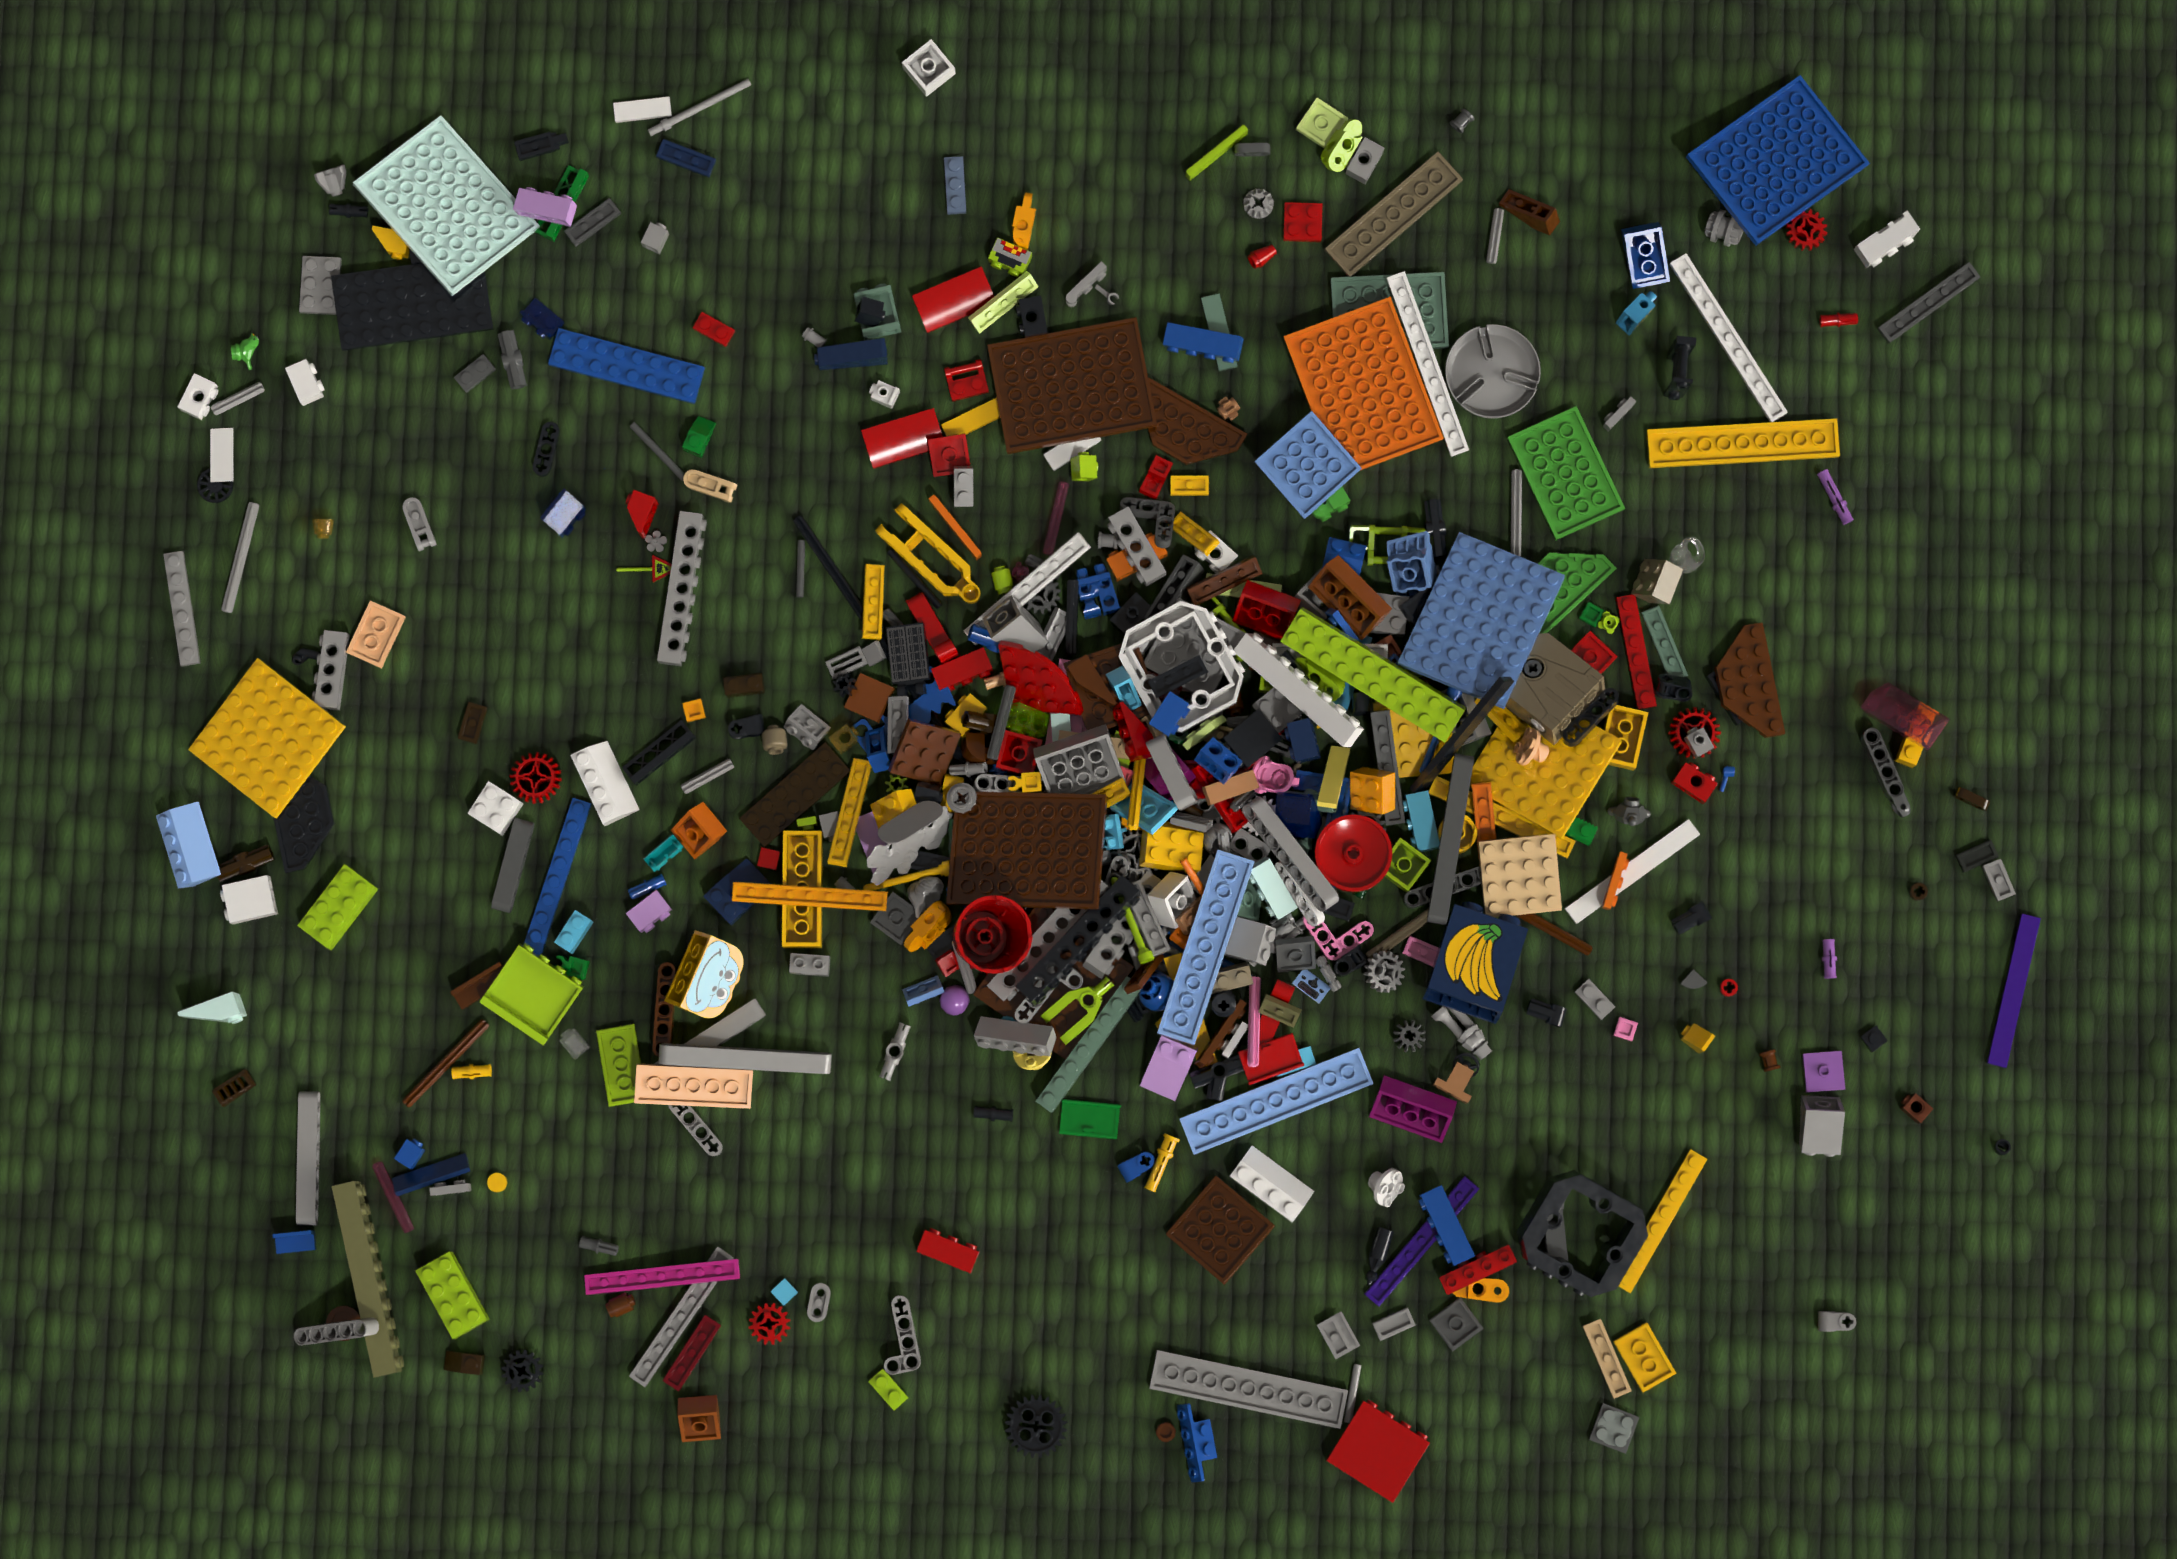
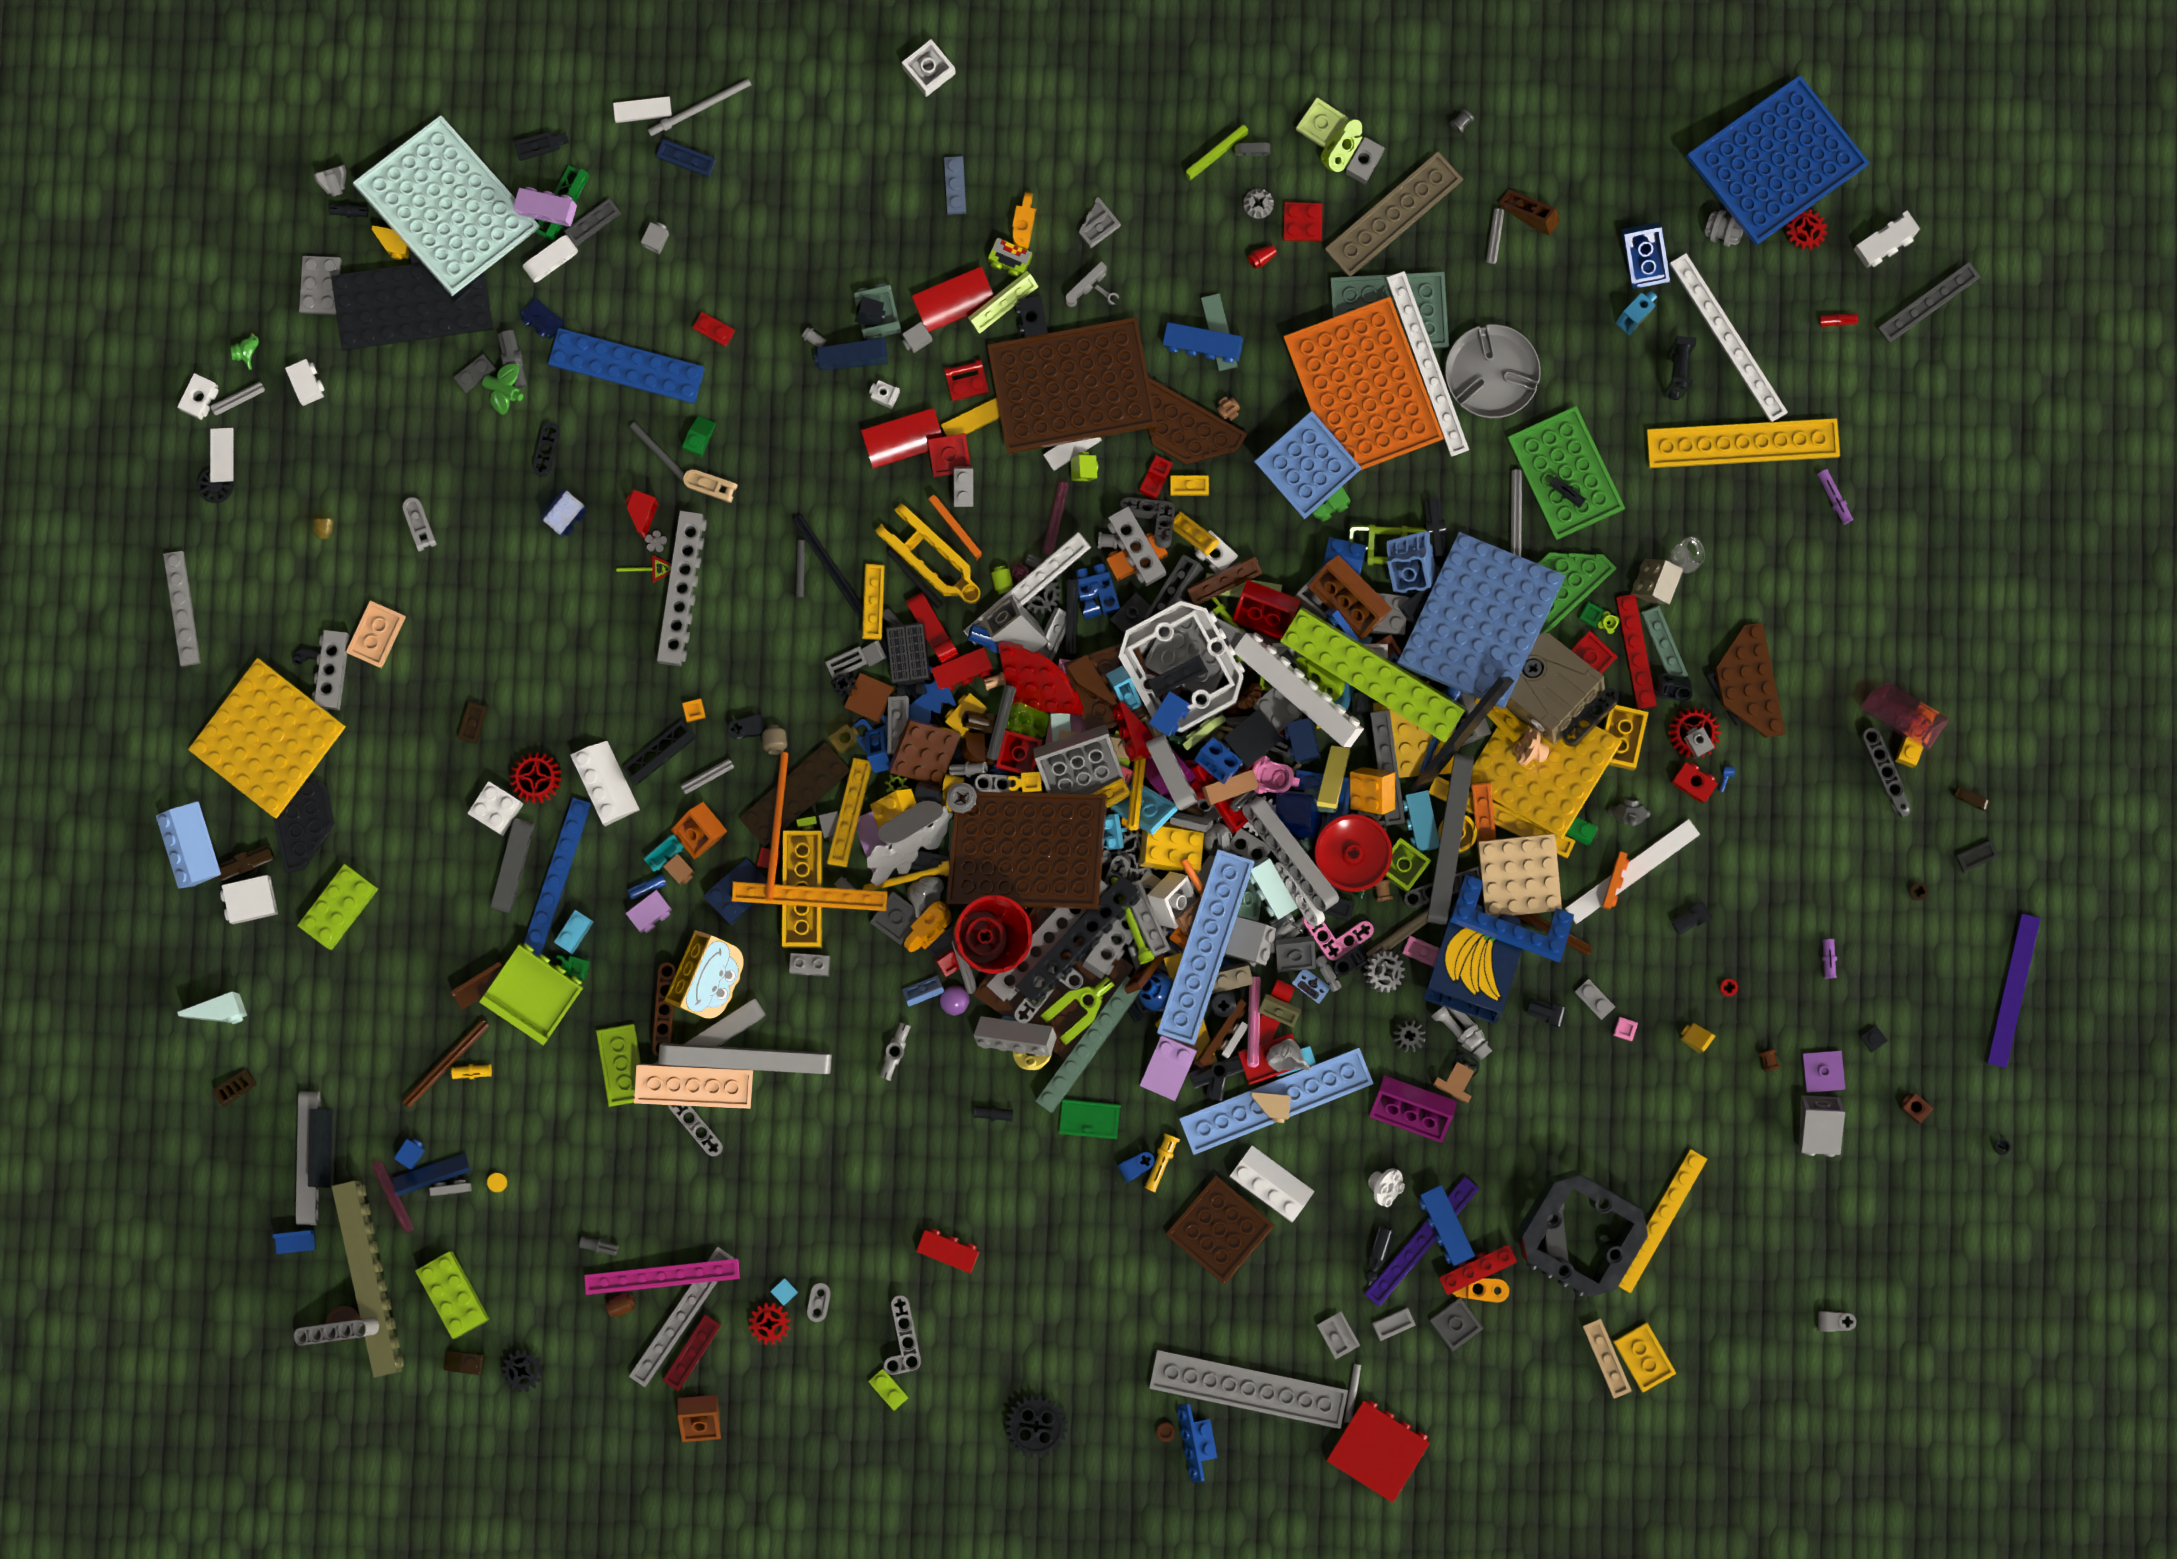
light grey axle [221,502,259,613] -> none
clear brick [559,1028,590,1059] -> none
dark brown brick [723,673,765,698] -> none
light grey bracket [784,704,831,750] -> none
light grey piece [1589,1403,1639,1454] -> none
light grey plate [1603,397,1637,432] -> none
dark grey tile [1680,969,1708,989] -> none
light grey plate [1982,859,2016,902] -> none
none -> black tile [308,1109,333,1188]
none -> bright green plant [482,364,523,415]
none -> white beam [523,235,578,283]
none -> medium nougat brick [663,854,694,885]
none -> orange piece [765,752,789,900]
none -> light grey brick [902,322,932,353]
none -> light grey wing [1079,197,1121,248]
none -> reddish brown gear [1237,683,1263,710]
none -> tan slope [1251,1092,1291,1123]
none -> light grey hair [1266,1039,1311,1072]
none -> medium nougat bush [1375,880,1393,902]
none -> blue plate [1450,874,1574,963]
none -> black pin [1549,476,1586,508]

